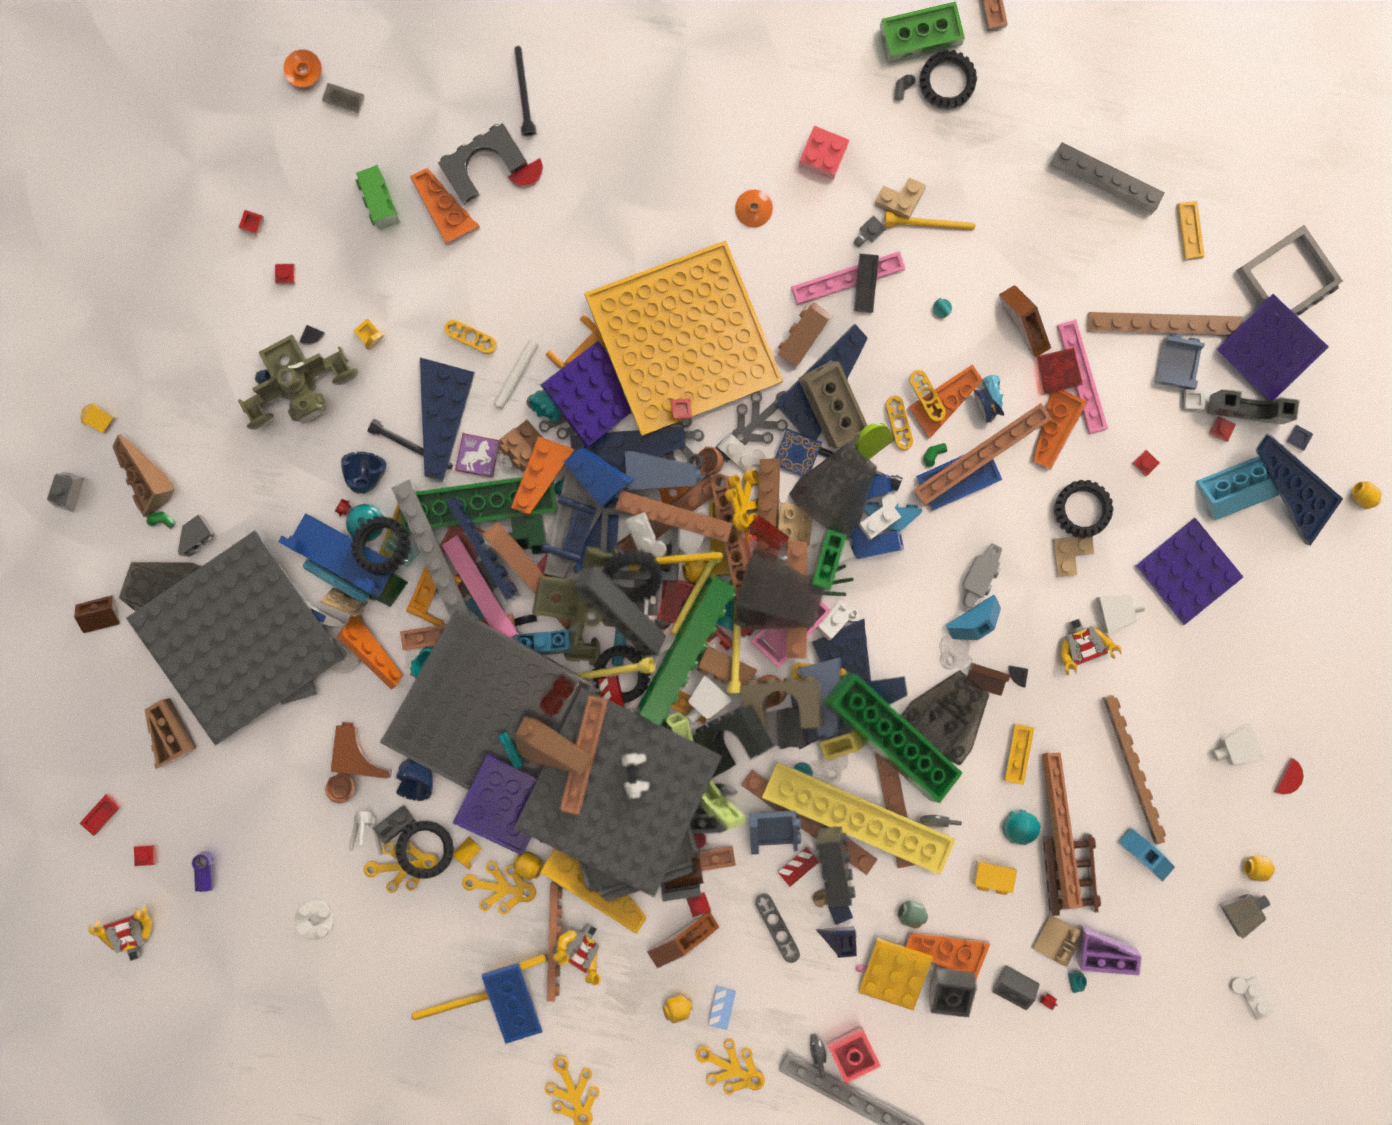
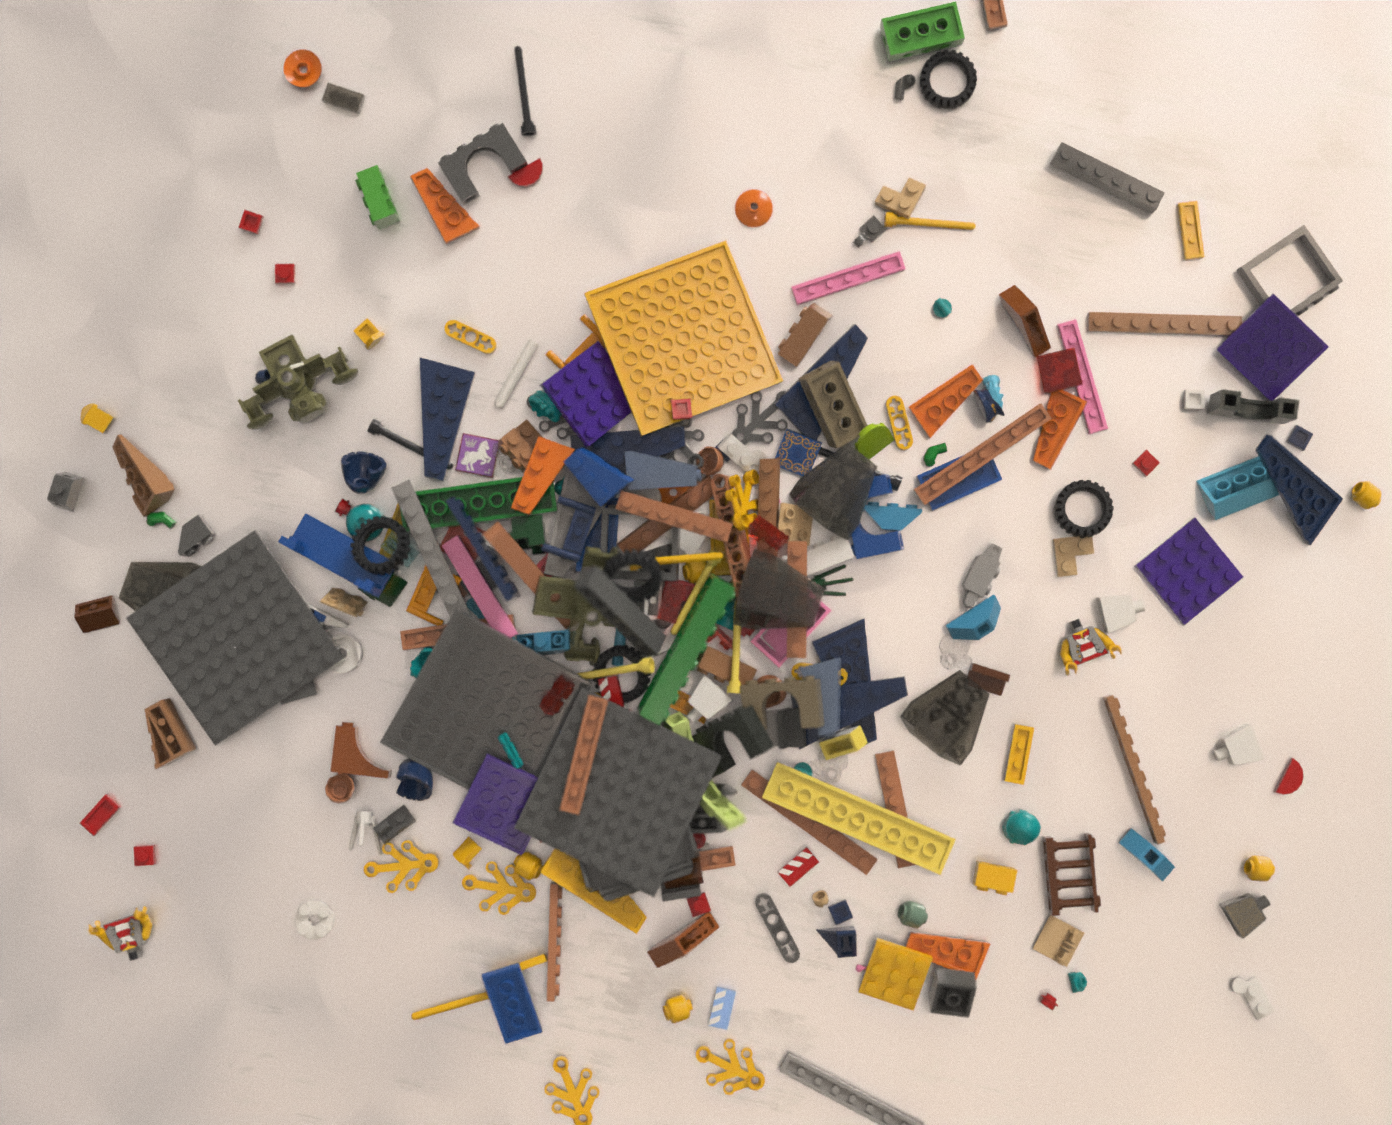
dark purple piece [192,851,214,892] -> none
black tile [299,325,325,344] -> none
medium azure axle [303,559,370,603] -> none
orange wing [337,615,403,690] -> none
black tyre [396,821,454,879] -> none
black tile [514,614,537,627] -> none
medium nougat wedge [515,717,593,774] -> none
torso [552,923,601,986] -> none
white piece [620,753,649,798] -> none
white hinge [626,512,666,557] -> none
sand blue panel [749,811,801,855] -> none
coral brick [799,126,849,180] -> none
dark grey hand [810,1034,826,1078] -> none
green slope [812,529,847,591] -> none
white hinge [815,600,860,641] -> none
dark grey wedge [816,826,856,908] -> none
green brick [823,673,963,803] -> none
coral brick [827,1027,881,1083] -> none
black tile [853,253,879,313] -> none
white hinge [858,494,901,540] -> none
yellow beam [909,370,946,422] -> none
dark grey hand [920,815,962,827] -> none
dark grey panel [992,966,1040,1011] -> none
black tile [1008,666,1028,688] -> none
nougat plate [1042,752,1083,910] -> none
medium lavender wedge [1077,925,1142,975] -> none
sand blue panel [1155,334,1205,390] -> none
red plate [1209,416,1236,442] -> none

